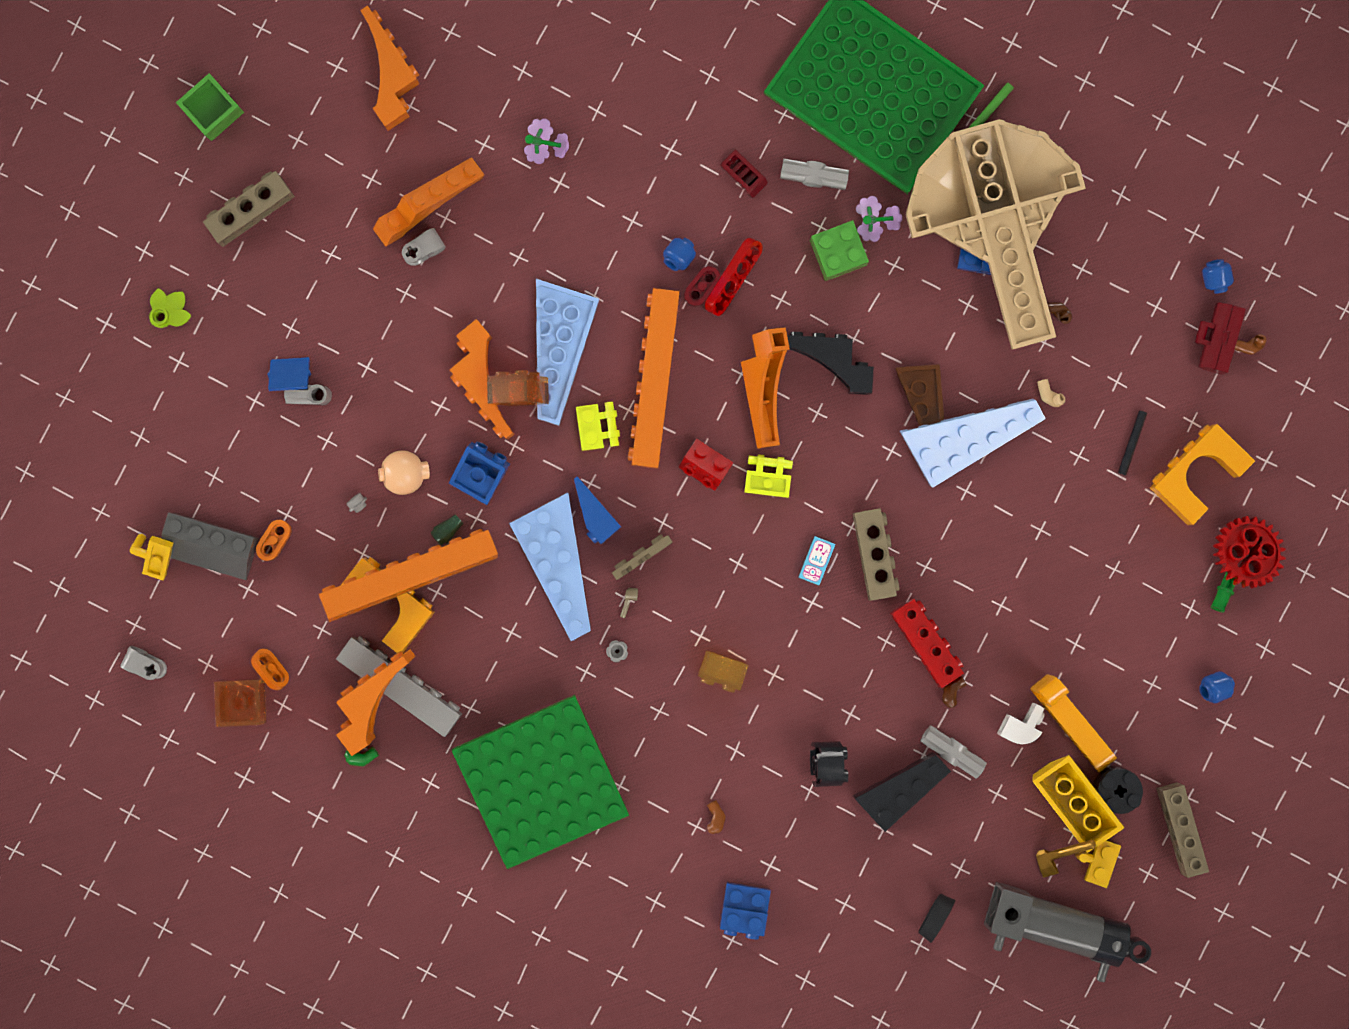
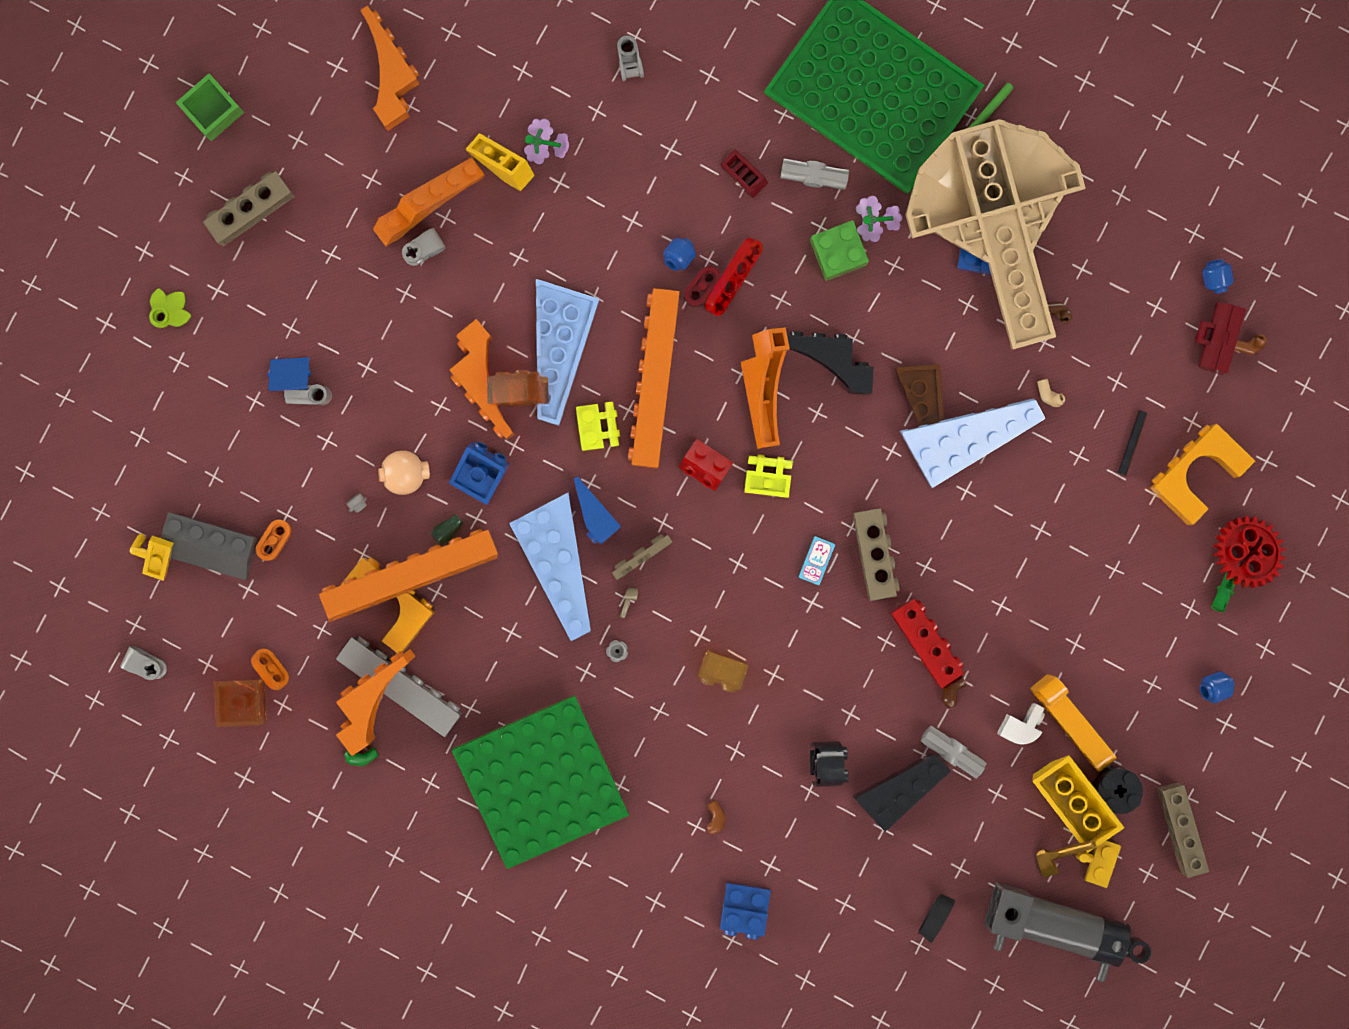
none -> yellow slope [466,133,535,192]
none -> light grey piece [617,36,644,81]

